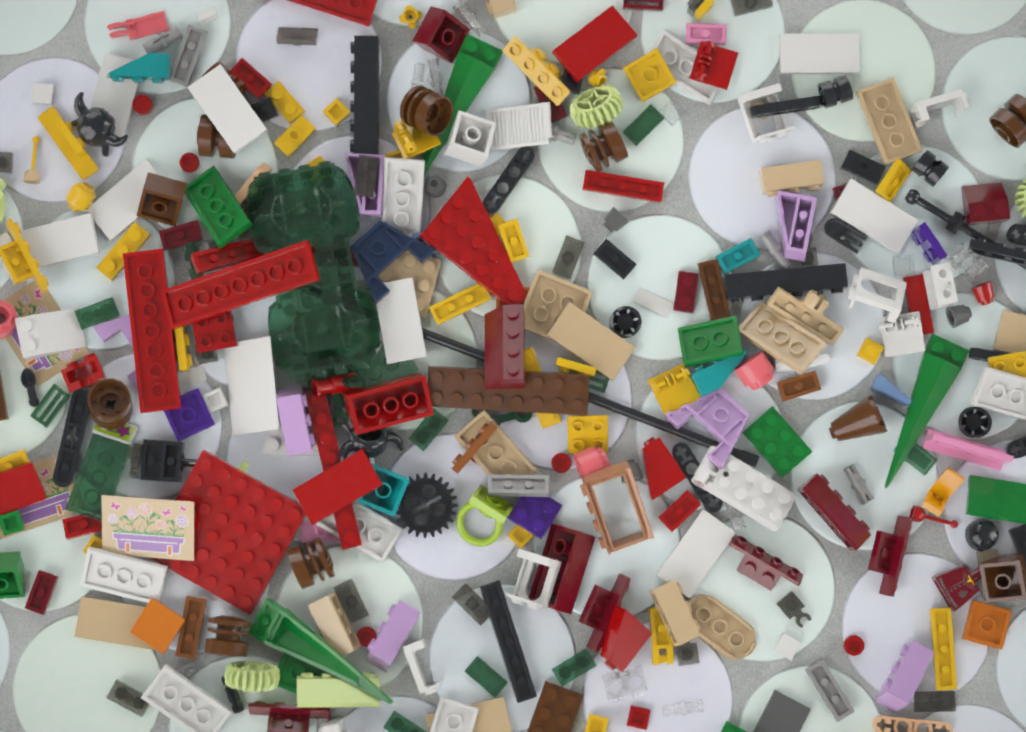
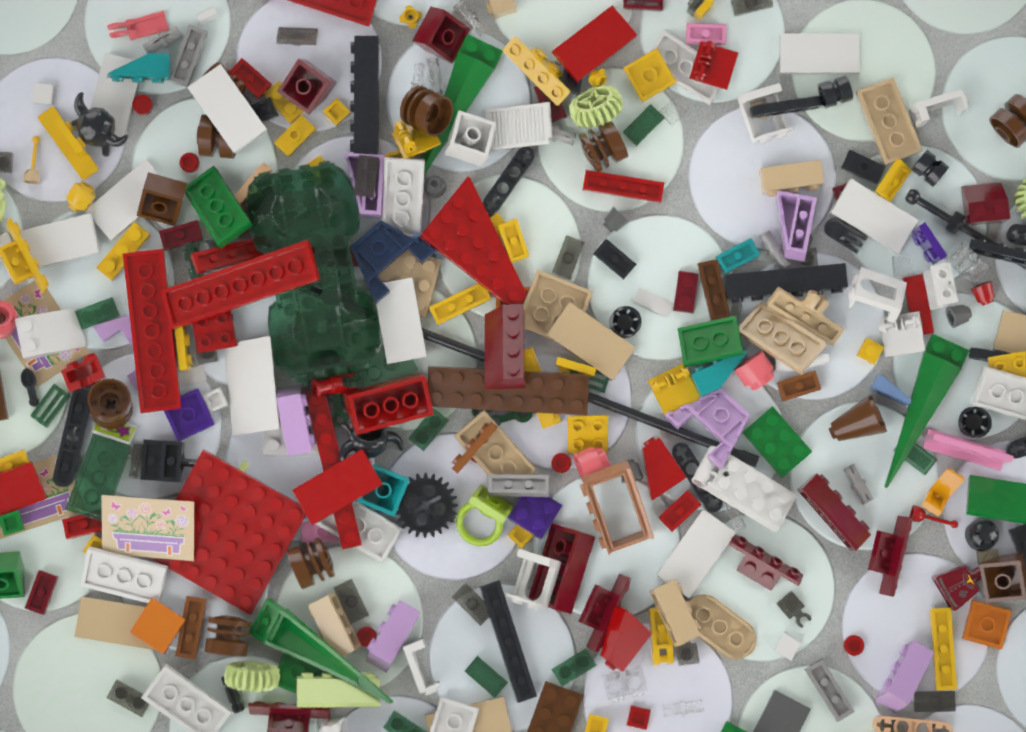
none -> dark red slope [277,58,337,115]

